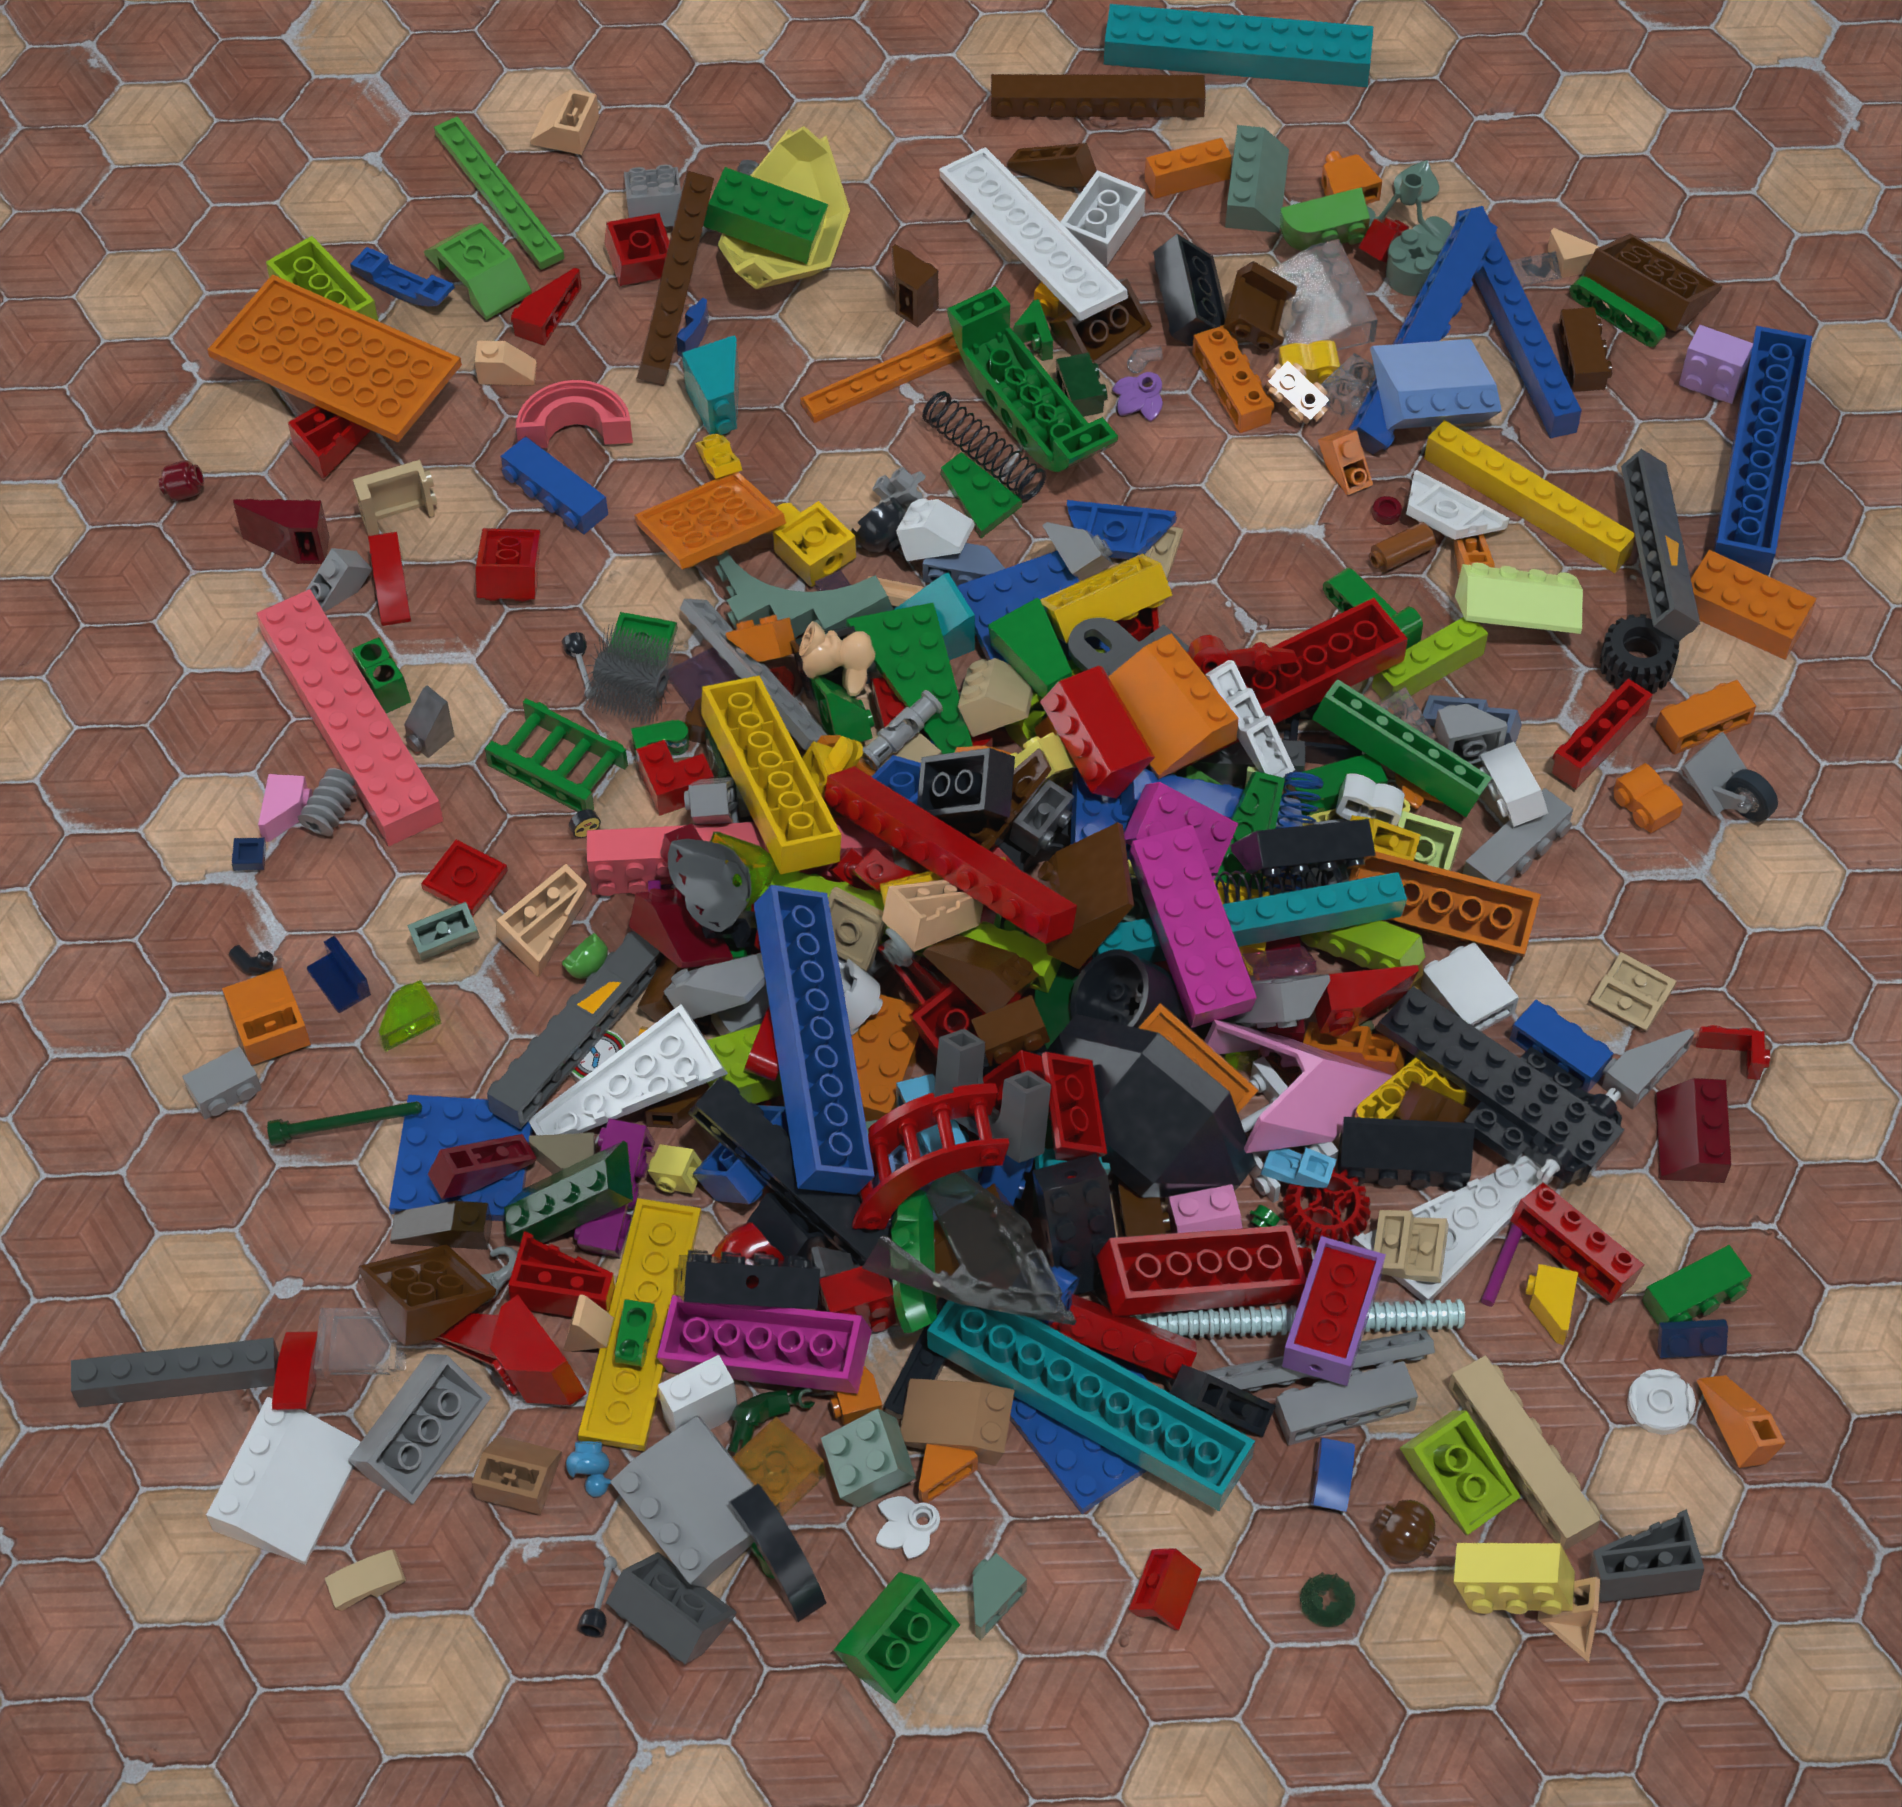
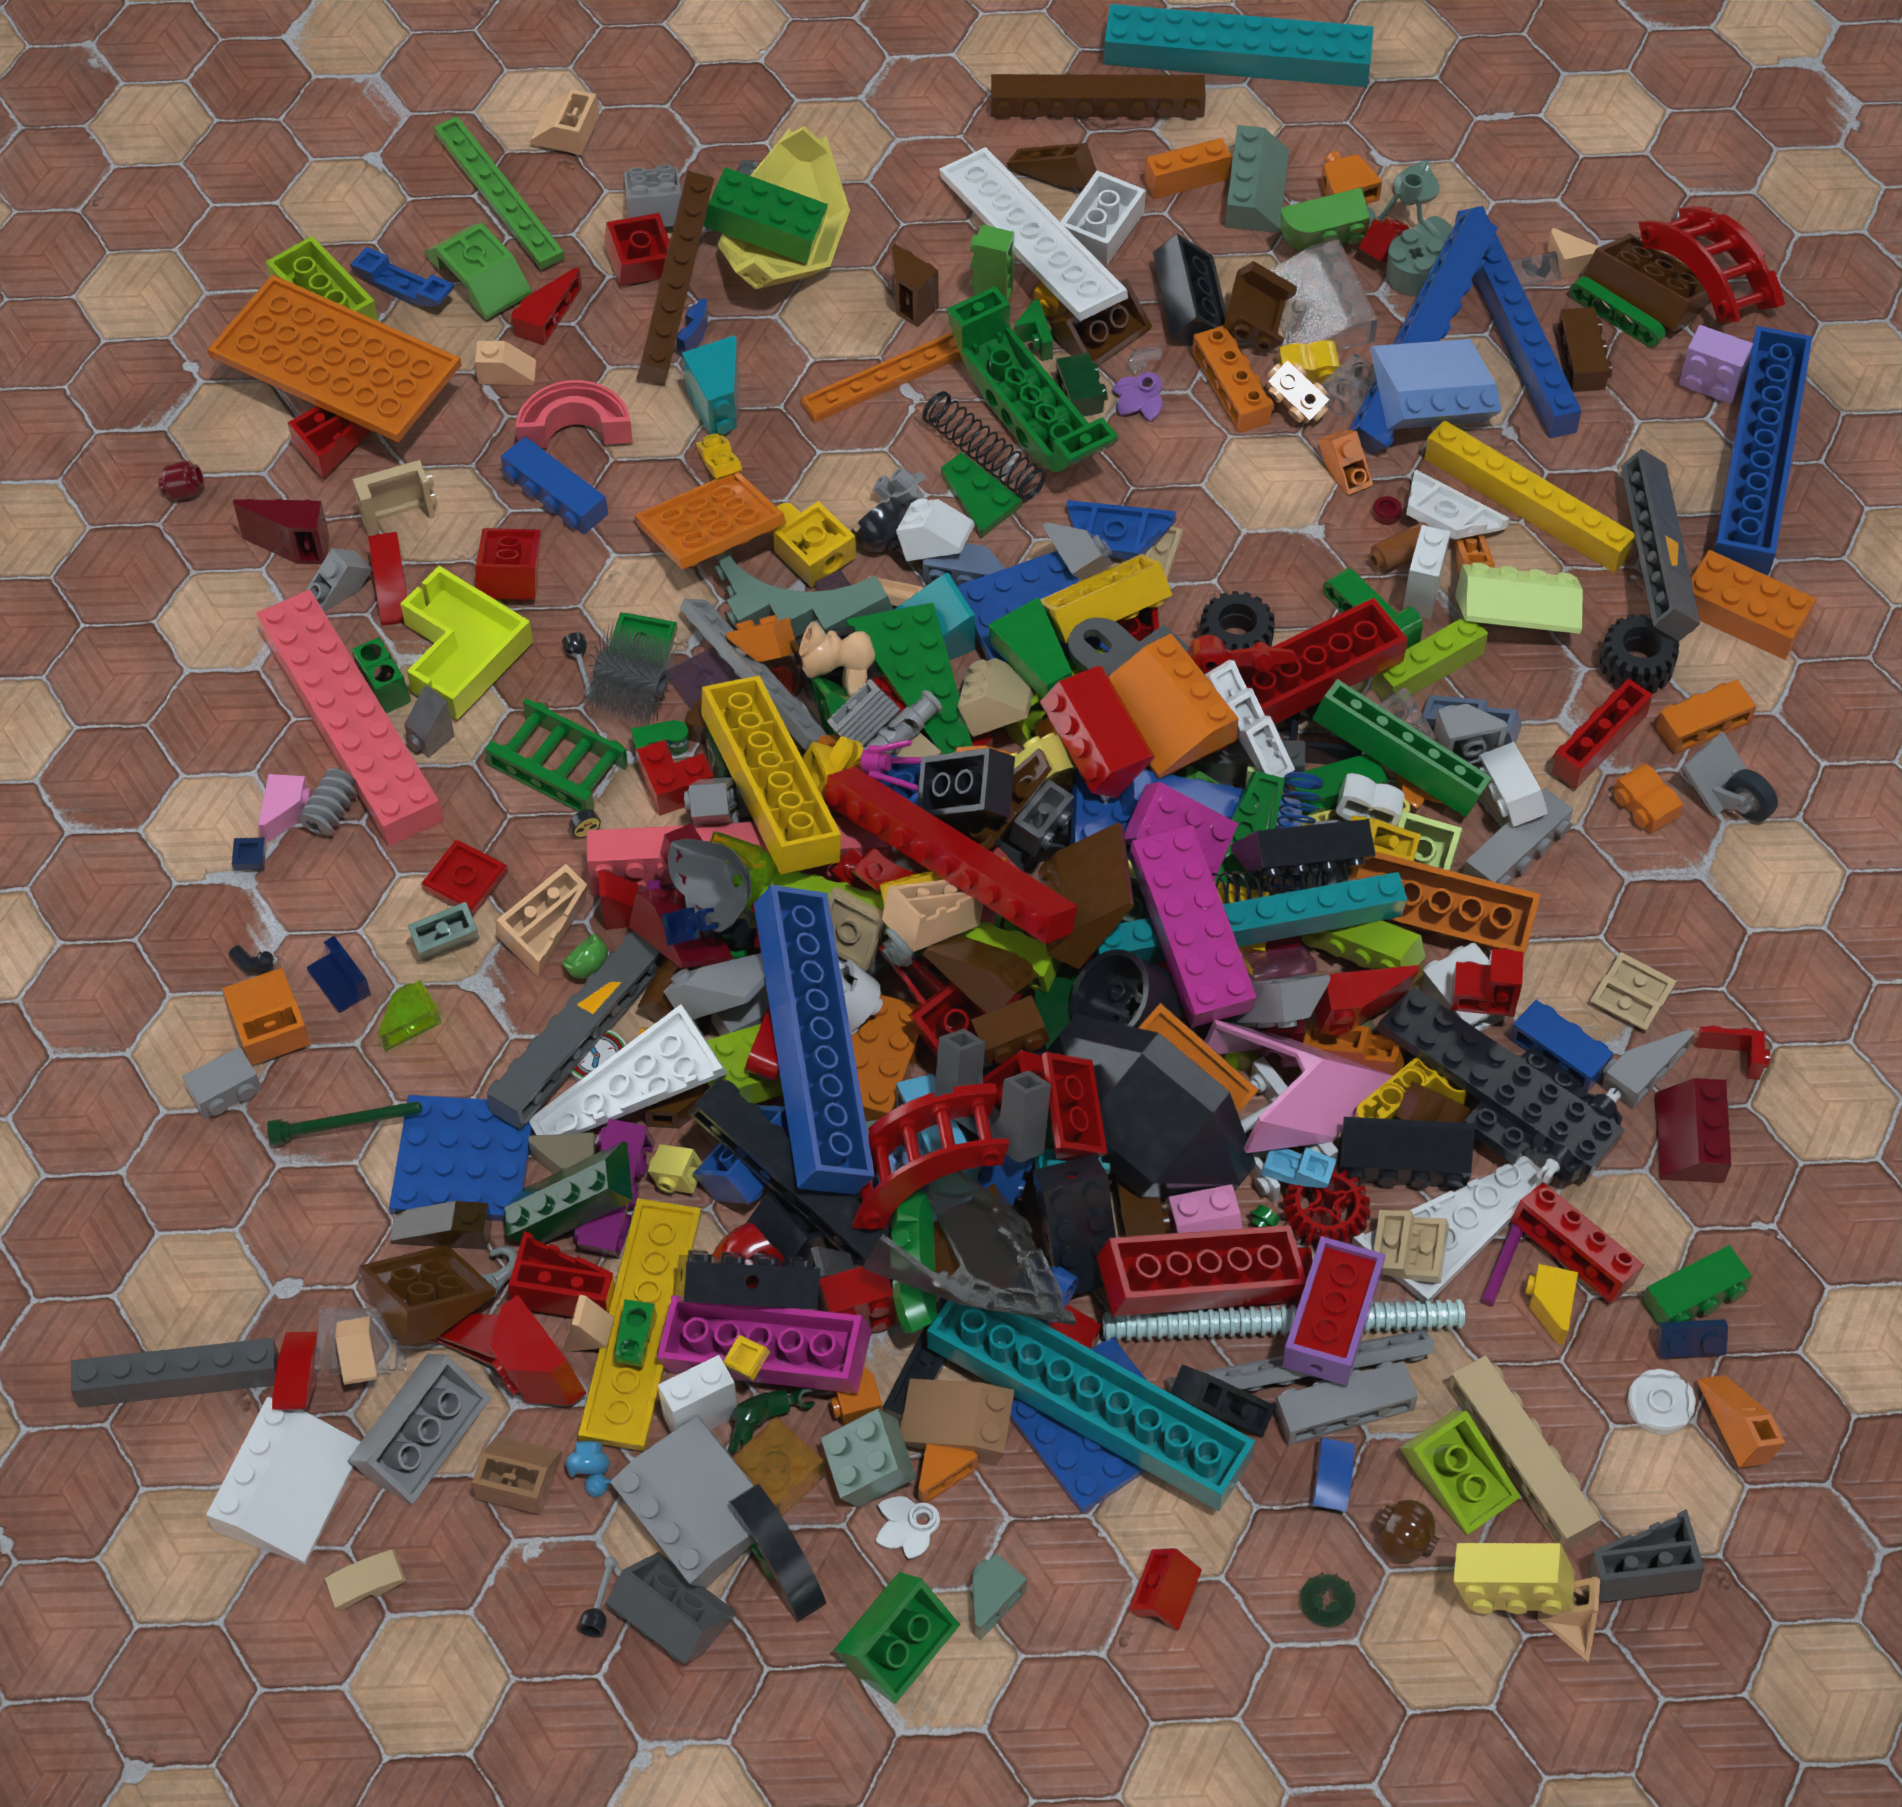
dark red slope [428,1134,537,1199] -> none
red brick [1059,1294,1197,1379] -> none
none -> light nougat slope [335,1316,378,1385]
none -> neon yellow piece [401,566,533,720]
none -> red slope [598,870,639,930]
none -> clear blue plate [661,907,718,945]
none -> yellow tile [723,1335,770,1381]
none -> light grey brick [827,679,901,748]
none -> dark pink plant [861,740,921,791]
none -> bright green brick [970,224,1014,301]
none -> black tyre [1199,591,1275,650]
none -> white brick [1403,525,1451,619]
none -> red brick [1451,948,1524,1017]
none -> red fence [1638,206,1785,324]

